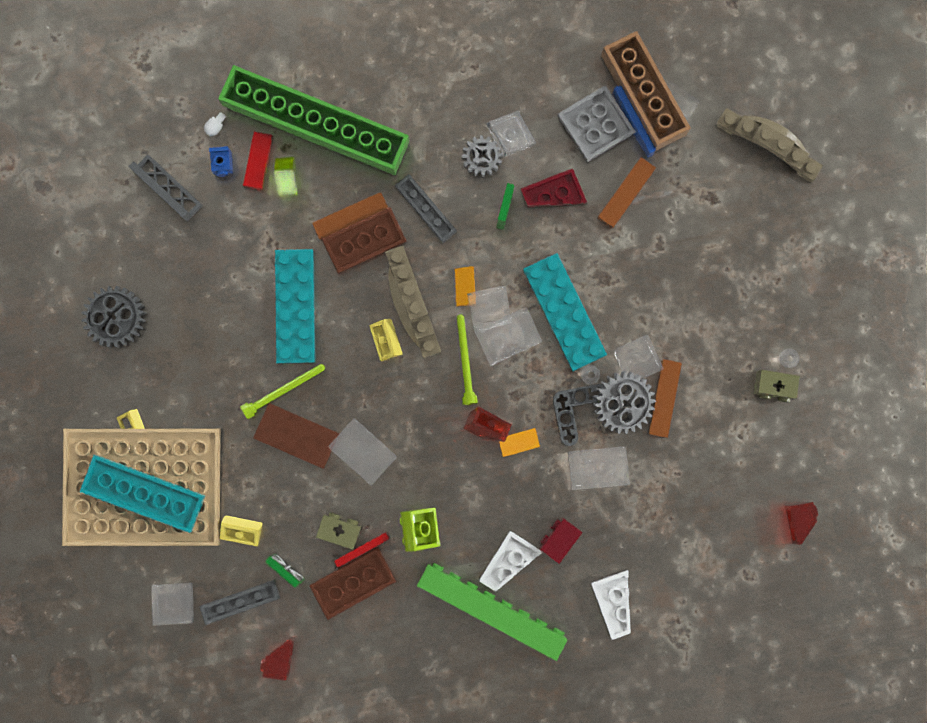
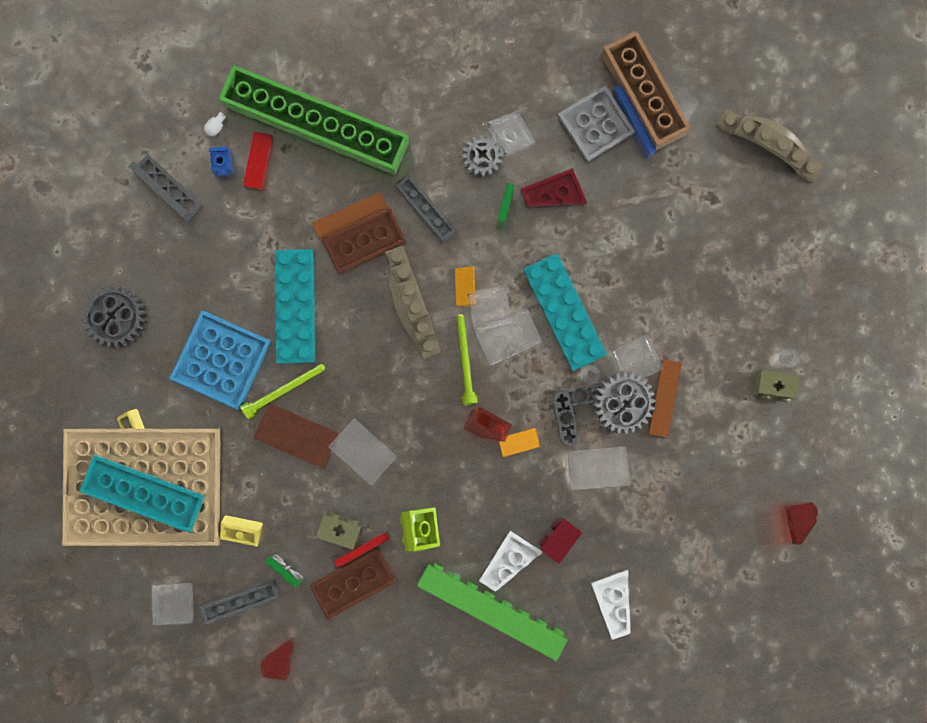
clear neon green slope [274,156,298,196] -> none
light yellow slope [369,319,402,361] -> none
dark orange tile [598,157,656,229] -> none
none -> dark azure tile [169,310,272,411]

